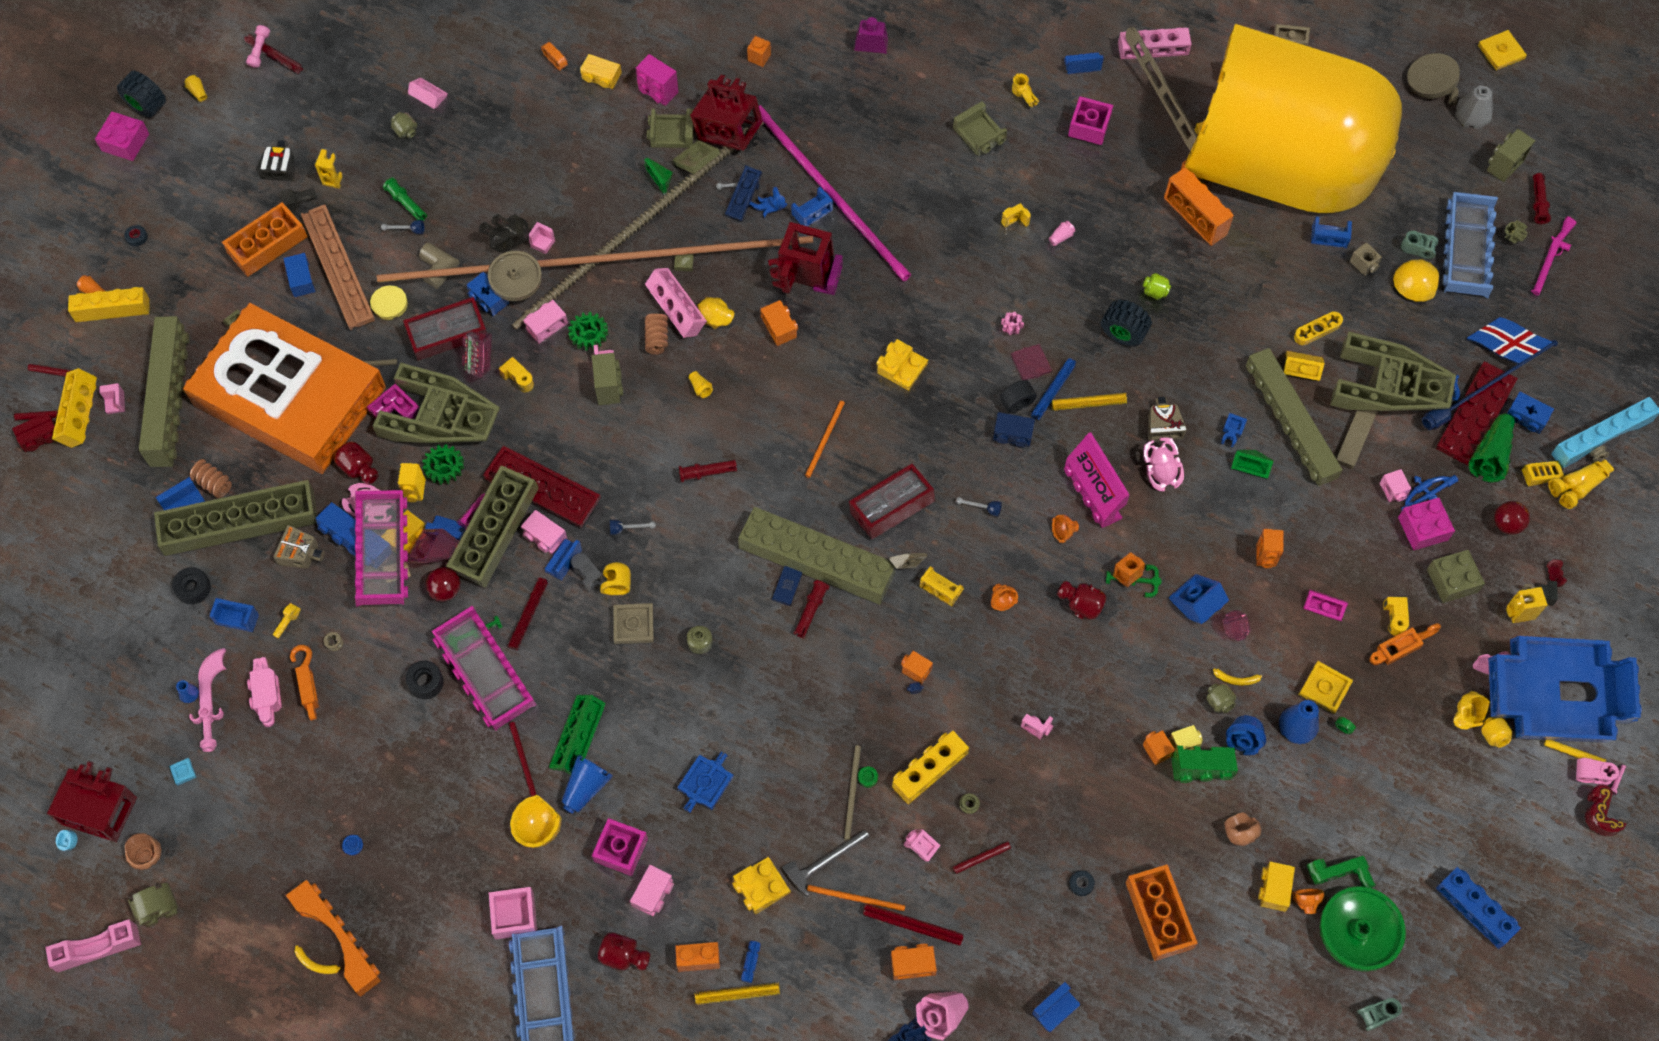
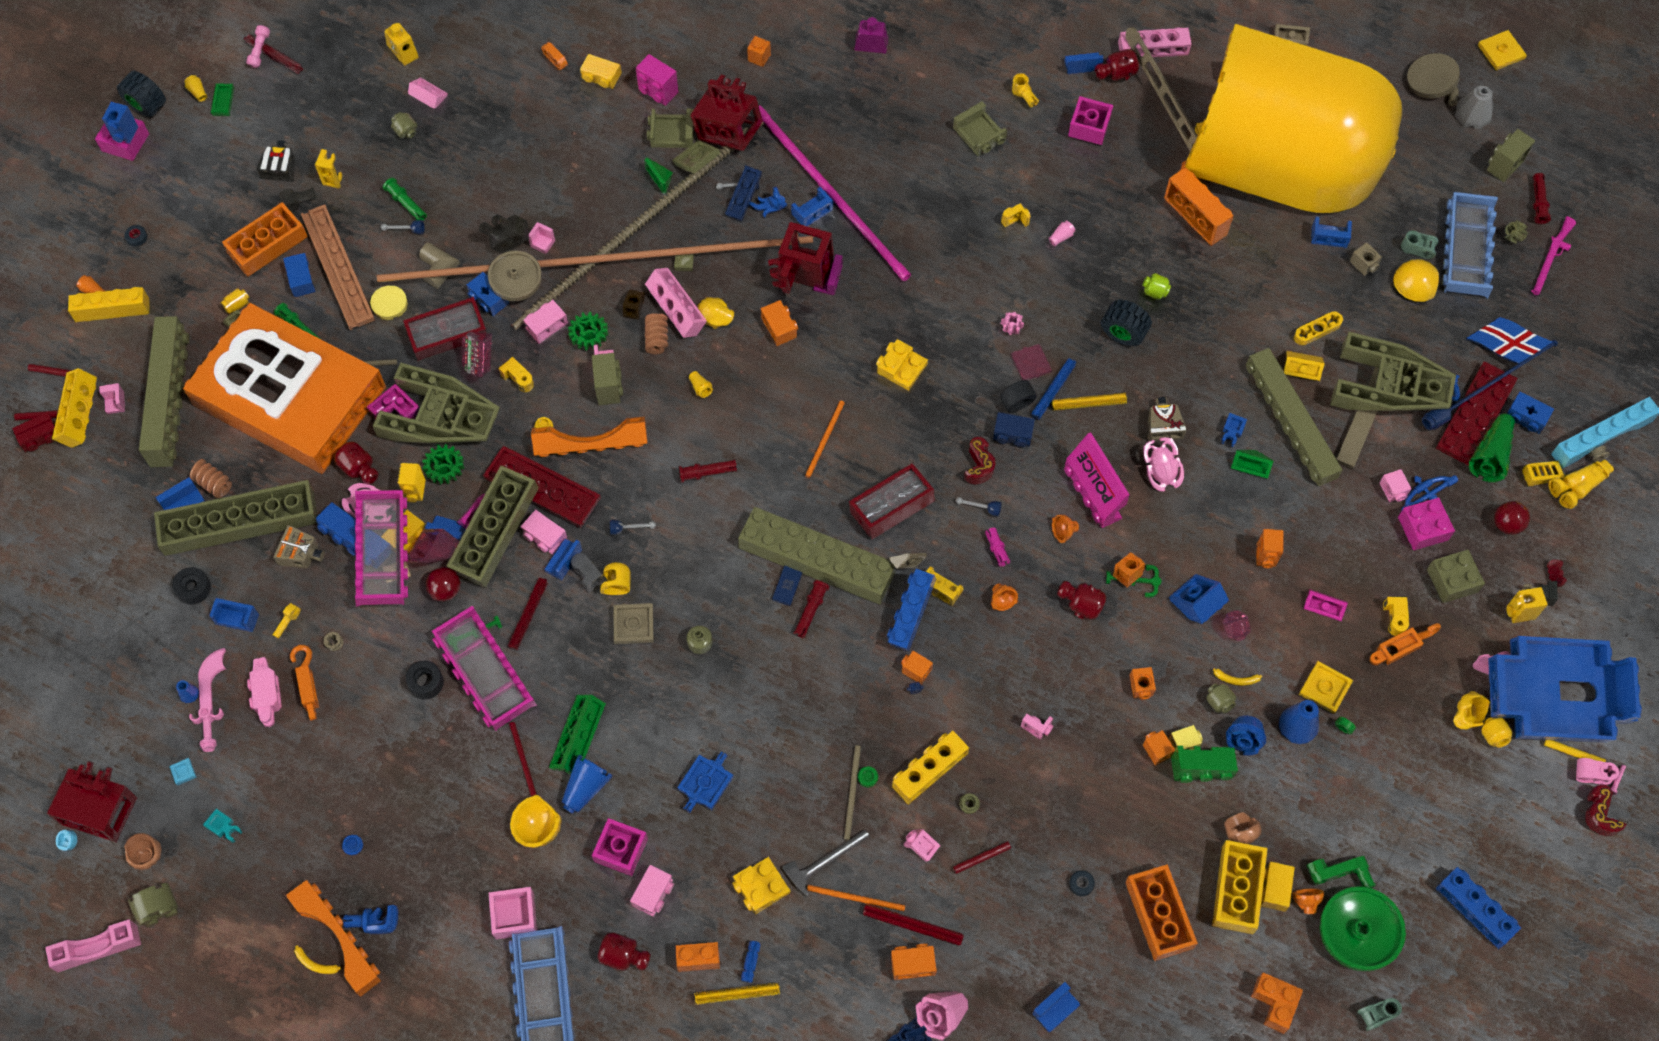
none -> blue brick [102,102,138,144]
none -> teal plate [203,809,243,843]
none -> green tile [211,84,235,116]
none -> yellow brick [220,288,249,314]
none -> green pin [273,303,322,340]
none -> blue piece [343,905,398,934]
none -> yellow torso [384,23,419,66]
none -> orange arch [531,416,647,457]
none -> yellow plate [534,417,553,428]
none -> dark brown leg [623,289,645,320]
none -> blue brick [887,569,936,652]
none -> dark red animal [964,437,996,485]
none -> dark pink pin [985,528,1010,567]
none -> dark red piece [1095,49,1139,81]
none -> orange brick [1130,667,1156,700]
none -> yellow brick [1212,840,1267,934]
none -> orange brick [1251,972,1303,1034]

